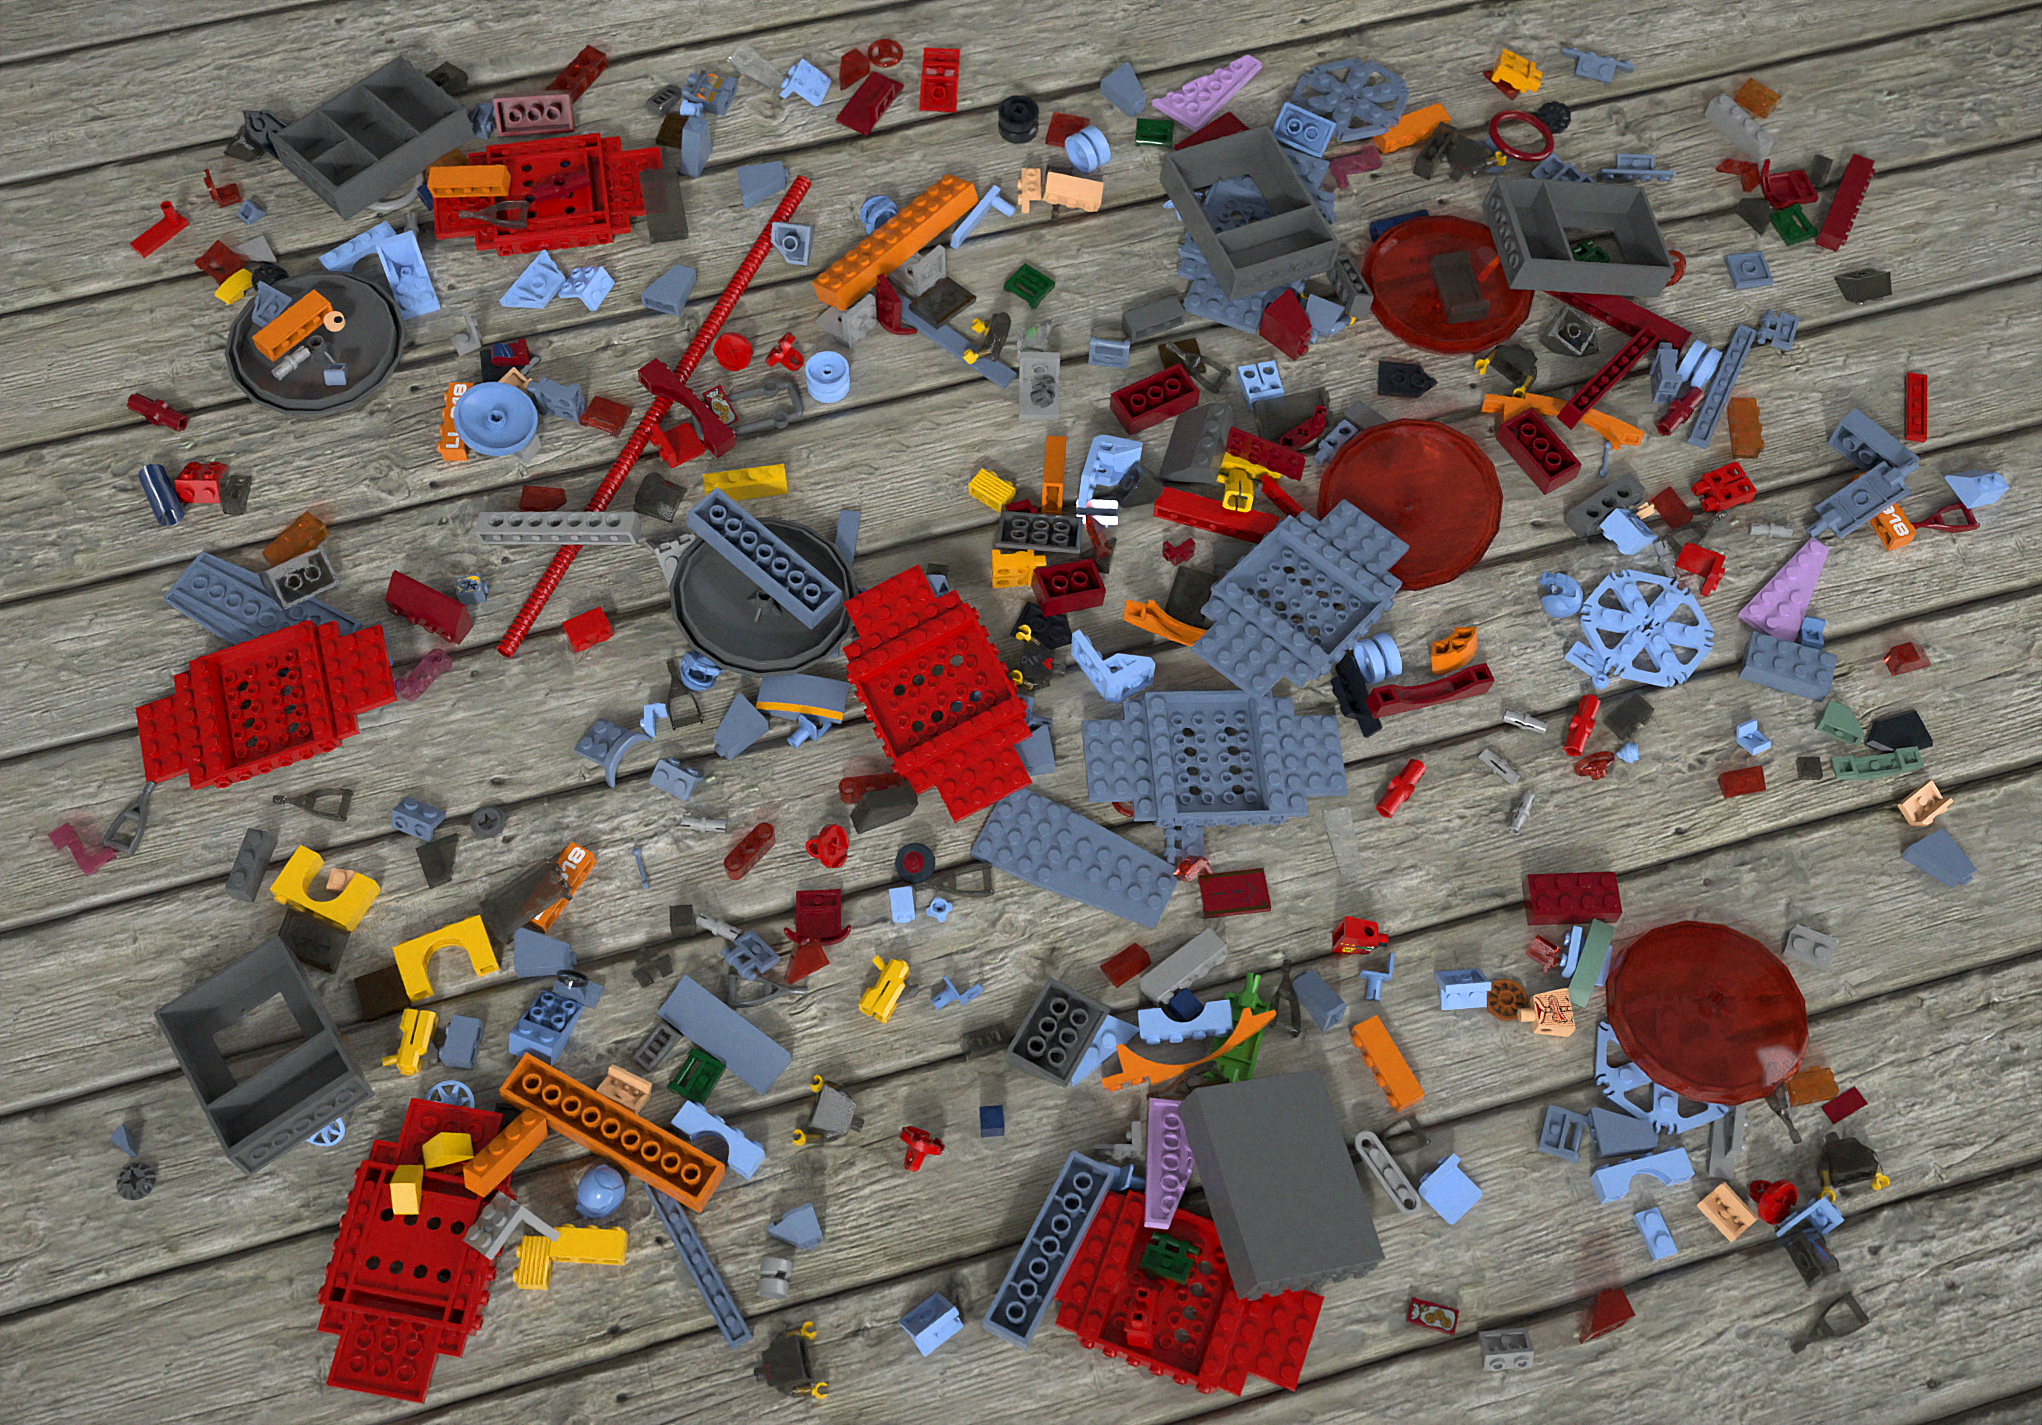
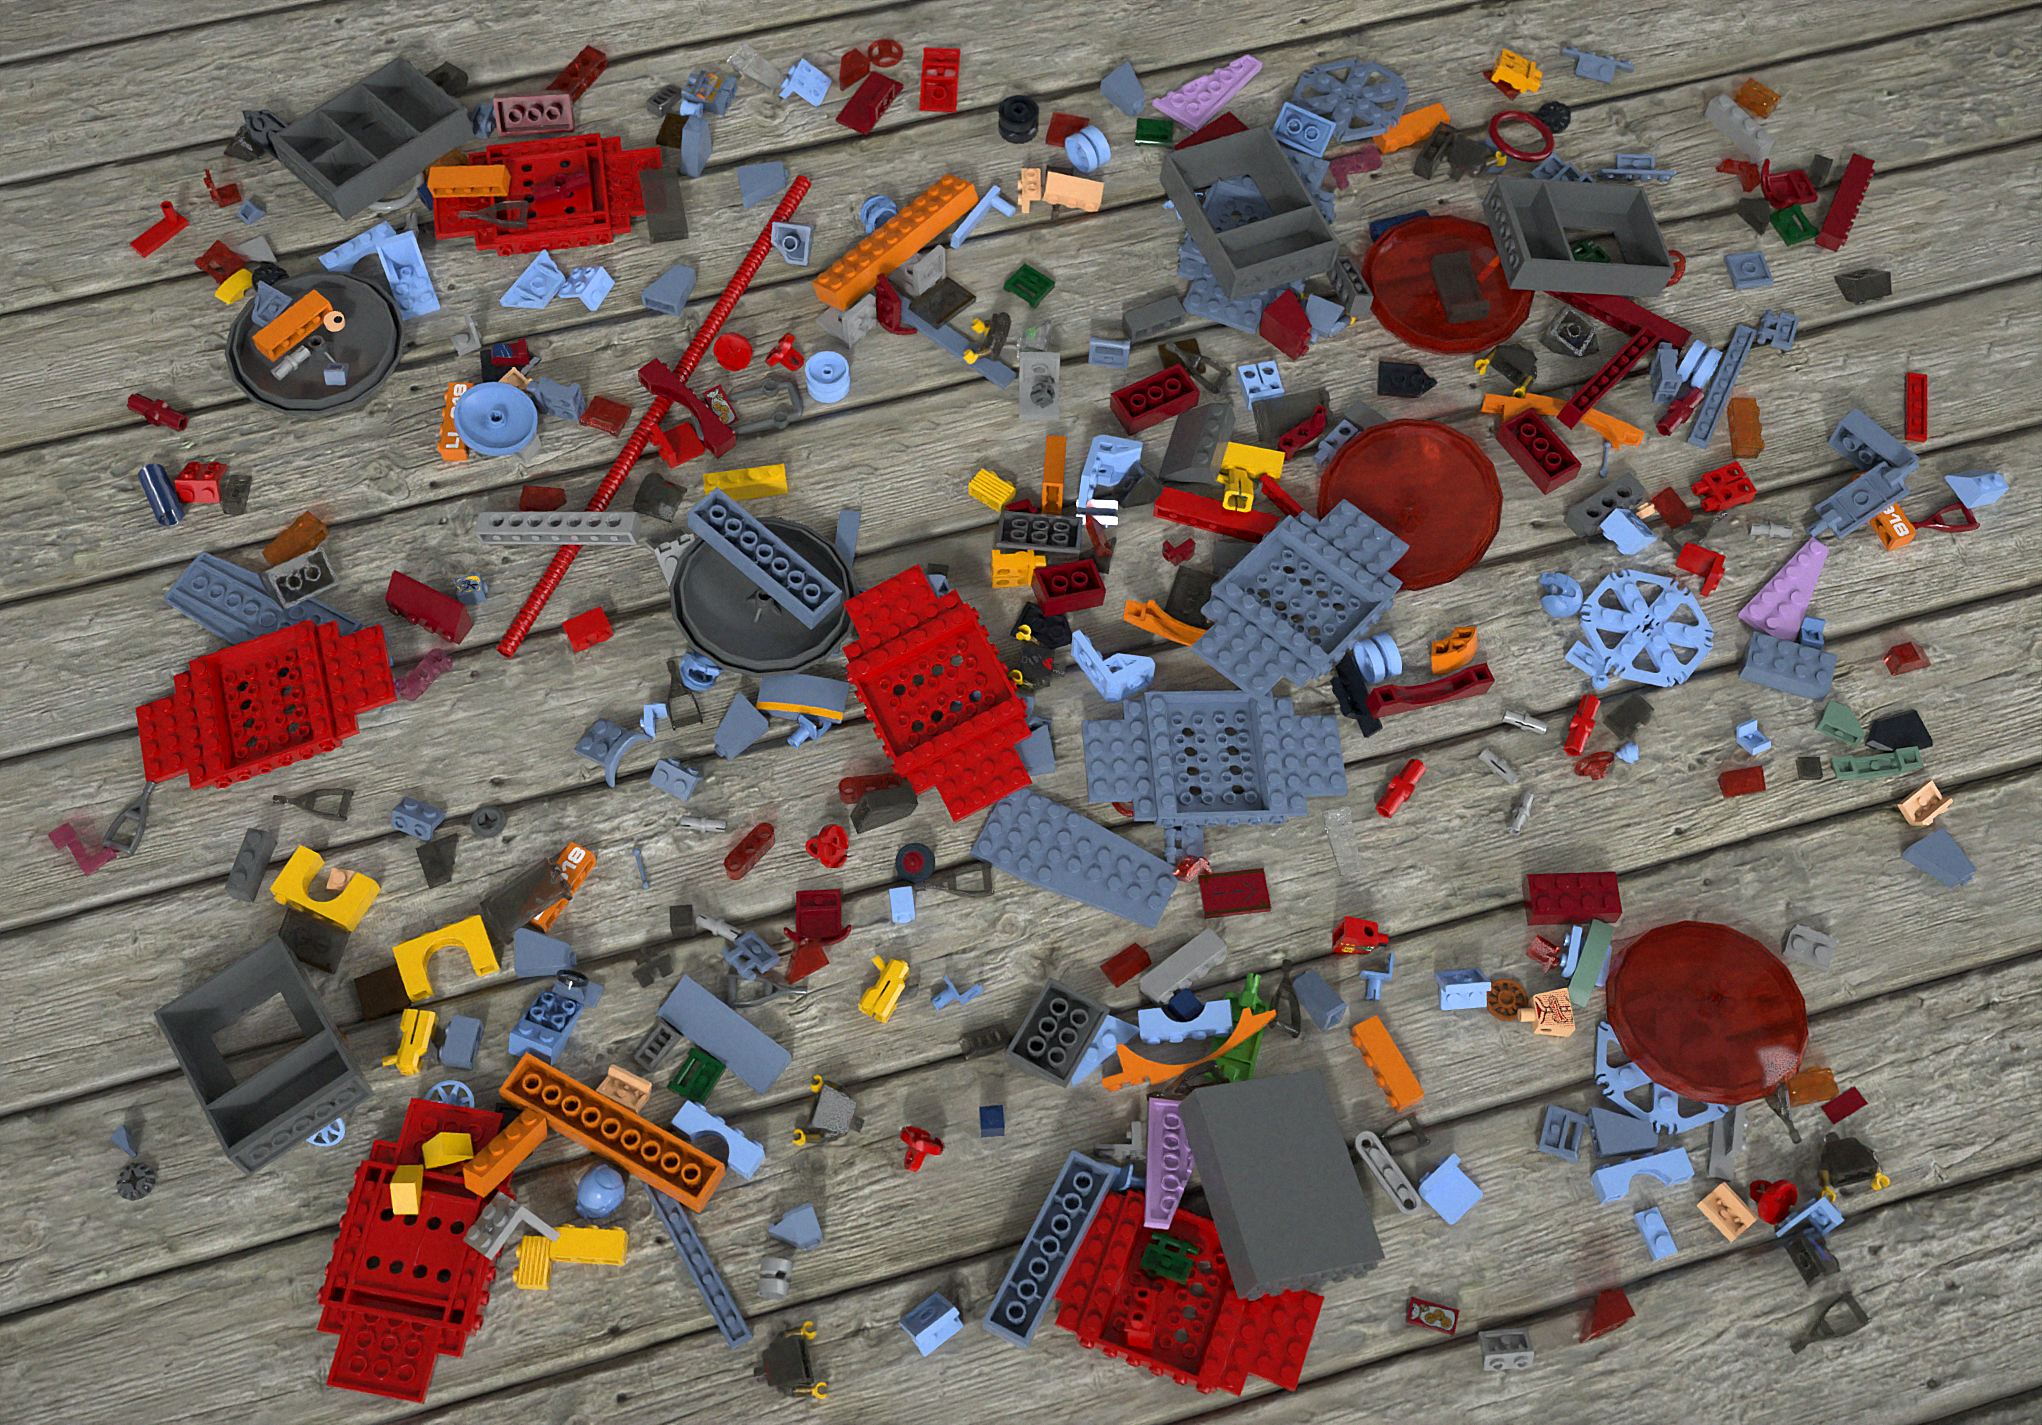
light blue plate [926,897,953,922] -> none
dark red bracket [1226,426,1307,481] -> none
light grey pin [1654,540,1680,581] -> none

